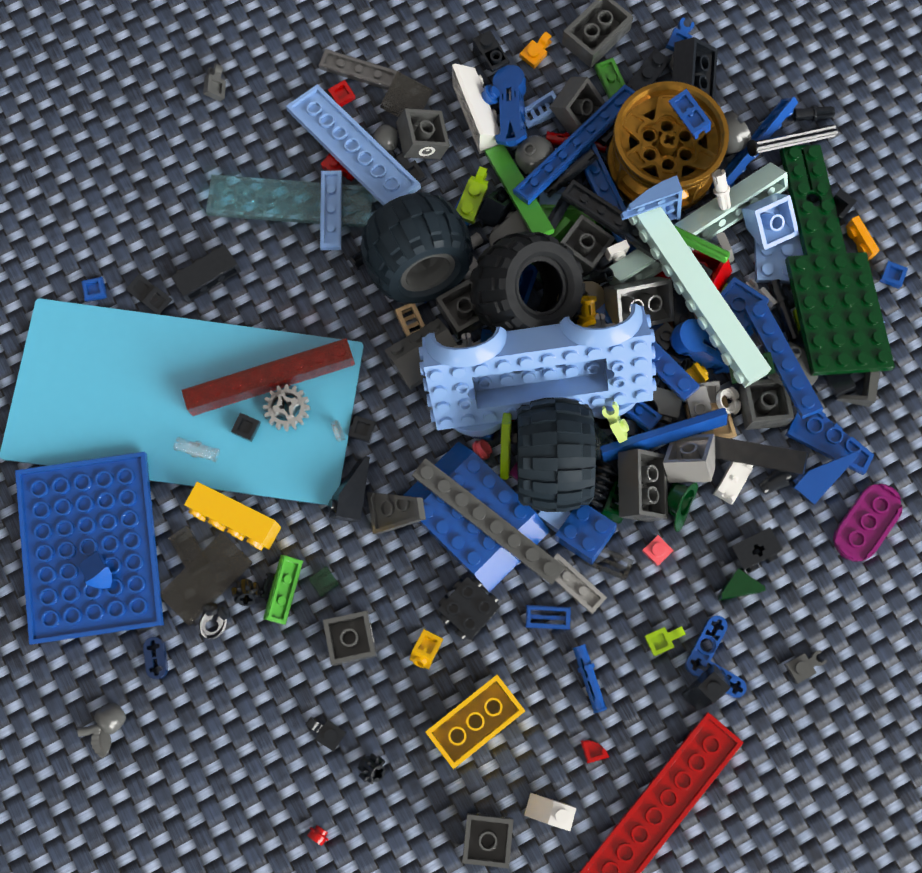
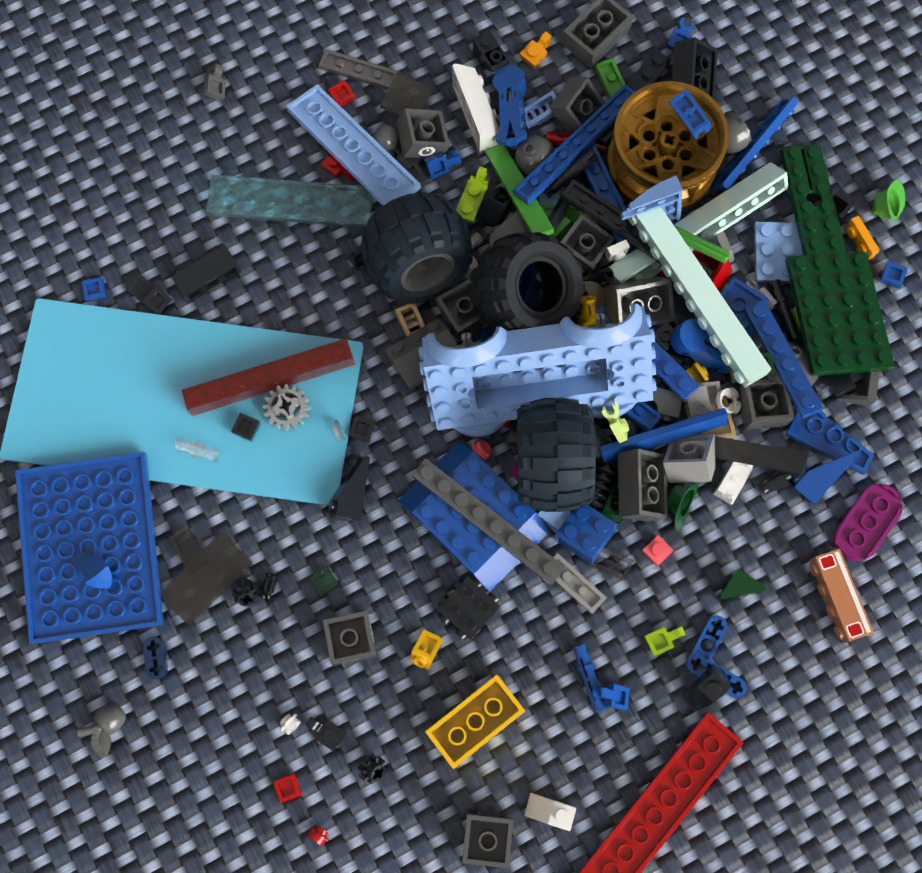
yellow brick [184,482,281,551] -> none
black piece [199,602,230,639] -> none
bright green tile [263,555,303,625] -> none
light blue tile [320,171,342,250] -> none
dark grey wing [367,492,426,534] -> none
blue plate [481,85,500,105] -> none
lime tile [500,413,512,480] -> none
blue tile [525,605,571,630] -> none
red tile [581,740,609,763] -> none
white axle [712,169,731,210] -> none
black brick [727,527,783,573] -> none
light blue slope [742,193,799,250] -> none
axle [747,125,839,157] -> none
dark grey plate [784,650,827,684] -> none
black axle [793,105,835,122] -> none
none -> red tile [273,773,302,803]
none -> white plate [280,714,301,735]
none -> blue plate [424,149,462,180]
none -> blue plate [591,684,630,711]
none -> nougat brick [809,549,874,643]
none -> bright green piece [871,180,906,221]

